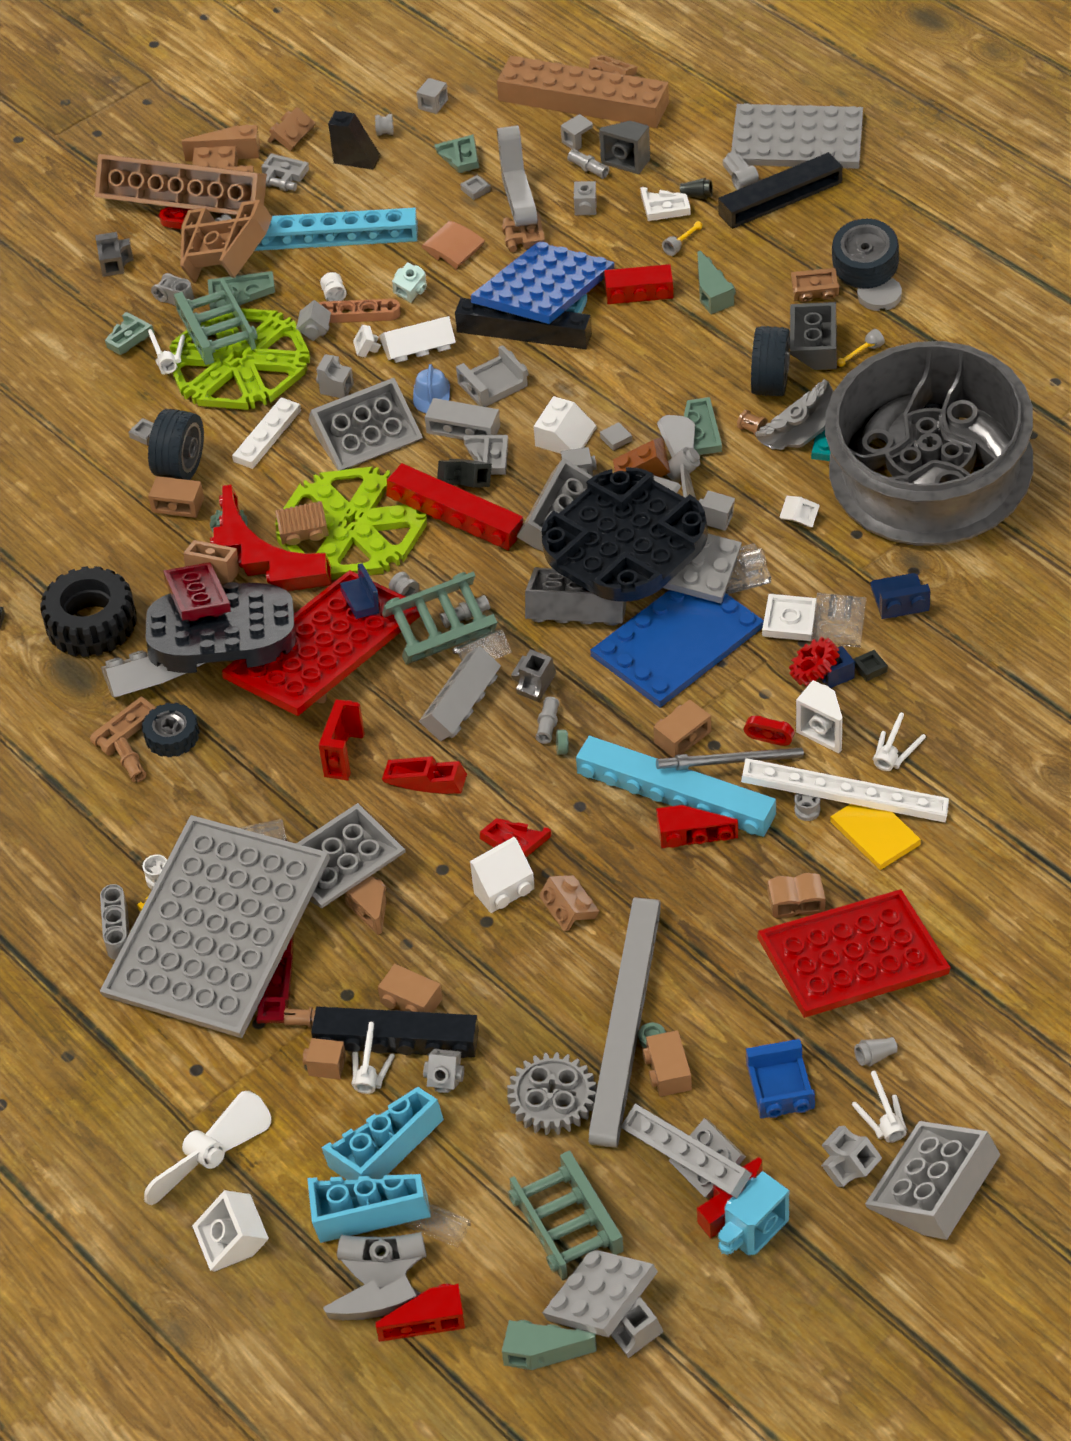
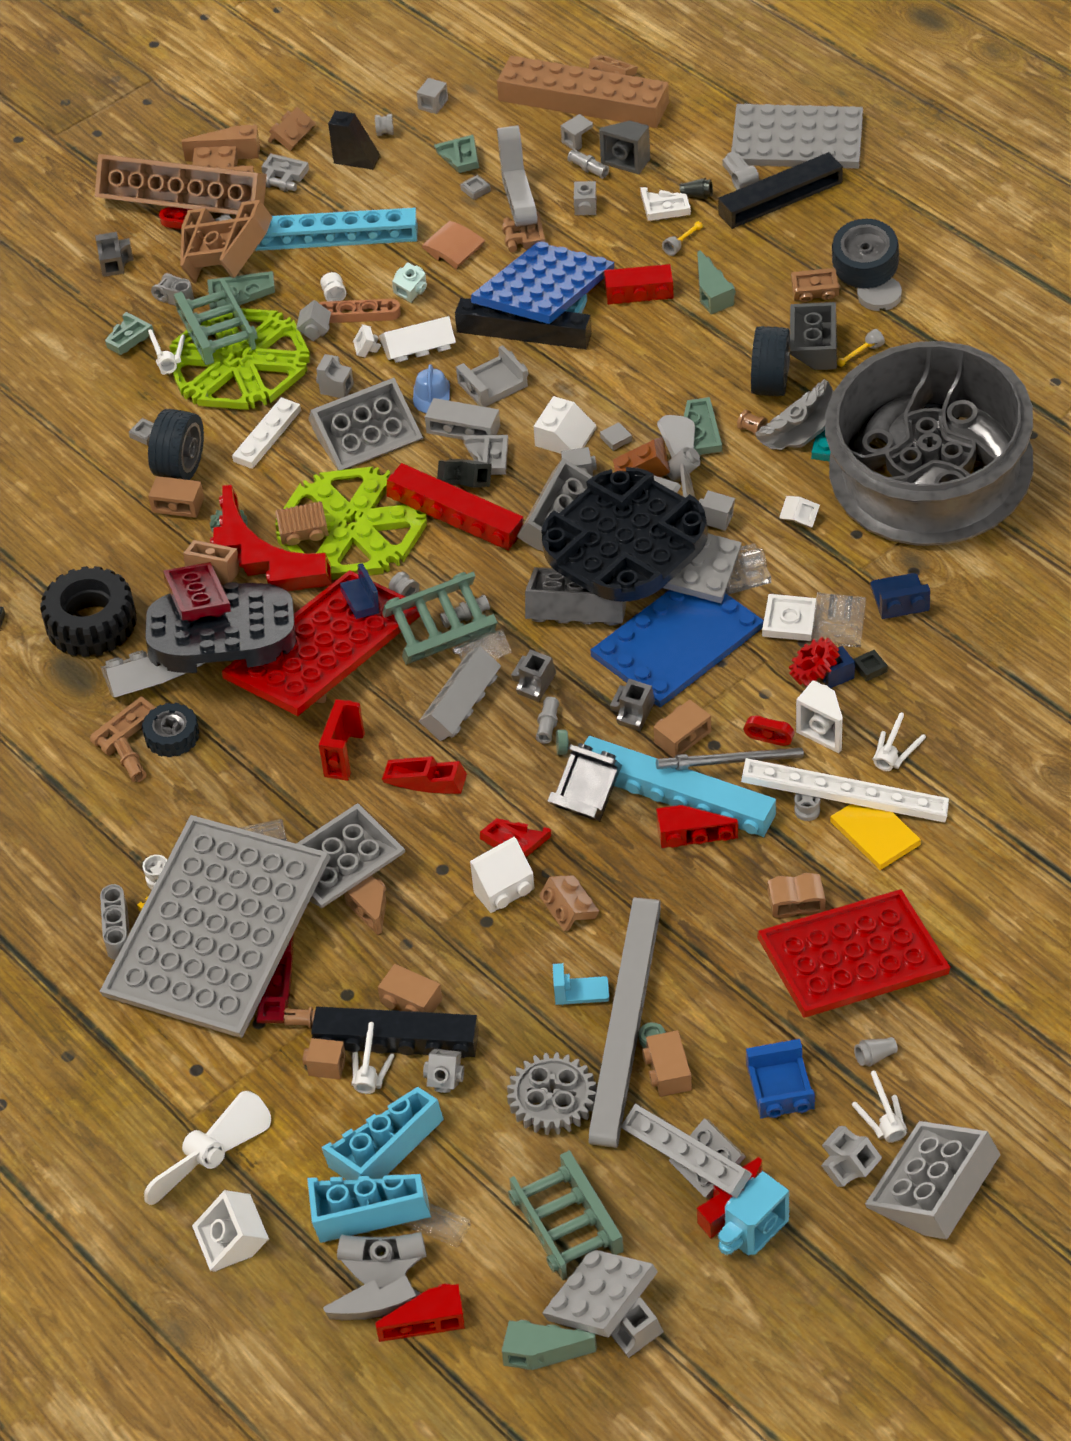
none -> panel [548,743,622,822]
none -> medium azure bracket [553,963,609,1005]
none -> flat silver brick [610,679,655,731]

